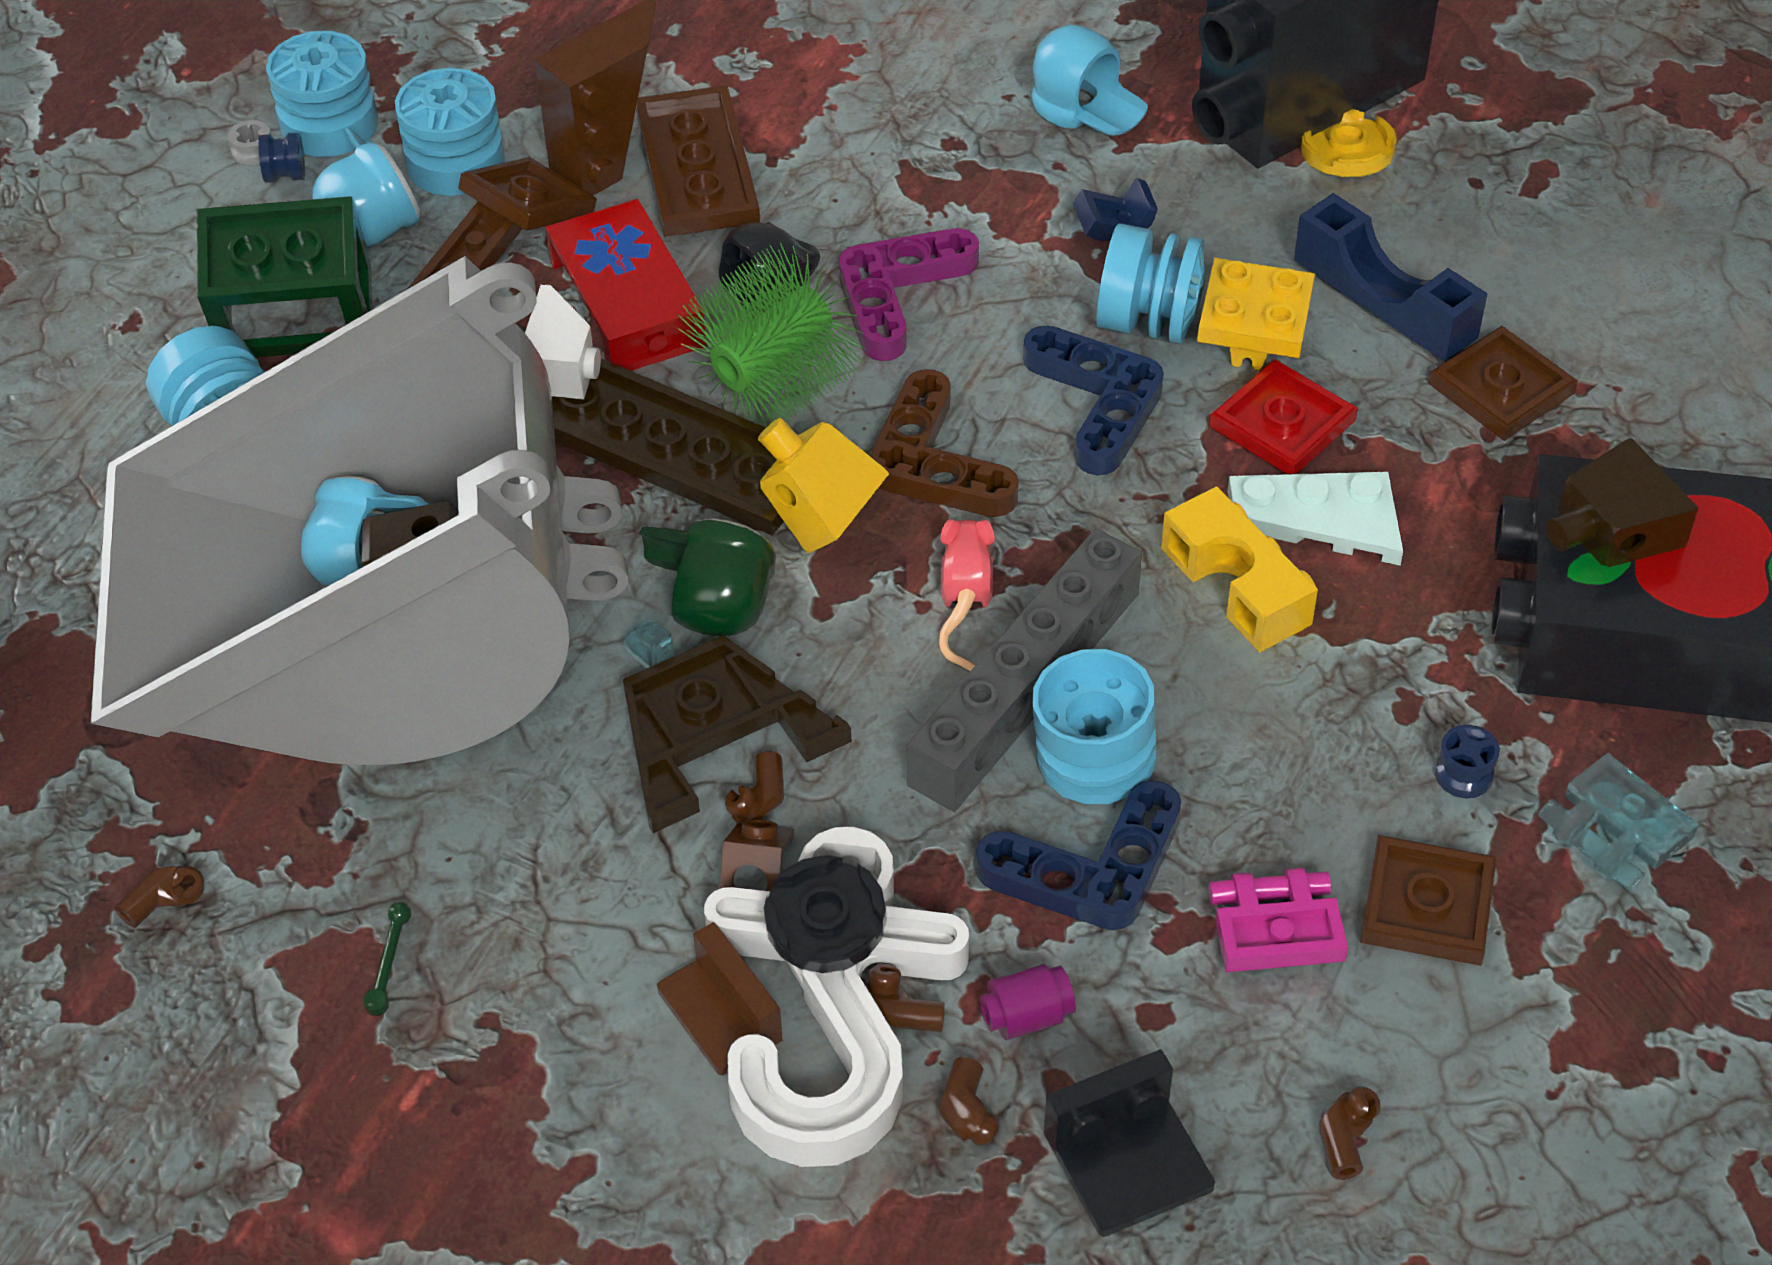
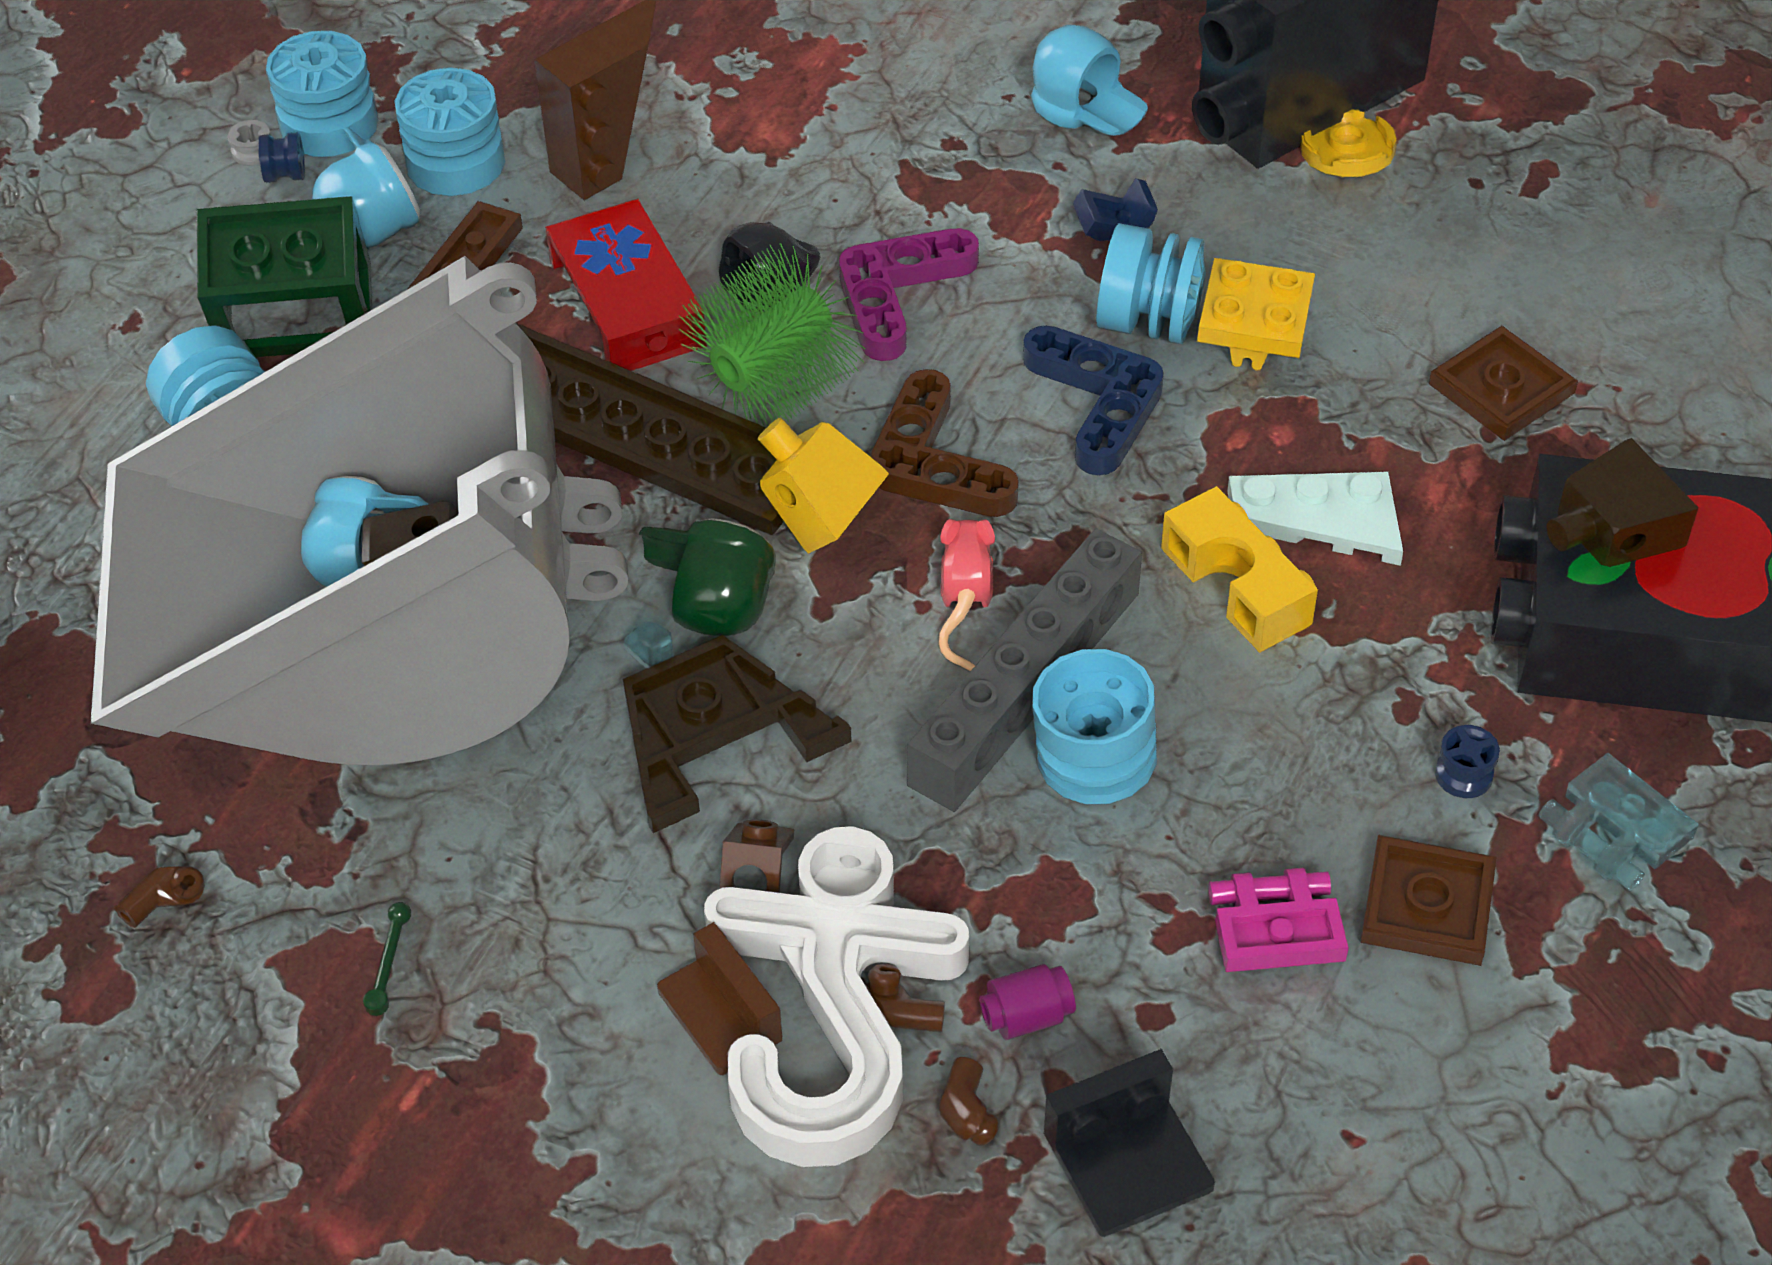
reddish brown tile [458,157,597,231] -> none
white slope [525,284,601,399] -> none
reddish brown plate [636,85,760,237] -> none
reddish brown arm [725,751,784,824] -> none
black tile [763,855,887,973] -> none
dark blue beam [976,780,1181,930] -> none
red plate [1209,359,1358,474] -> none
dark blue arch [1294,193,1488,362] -> none
reddish brown arm [1319,1086,1381,1180] -> none

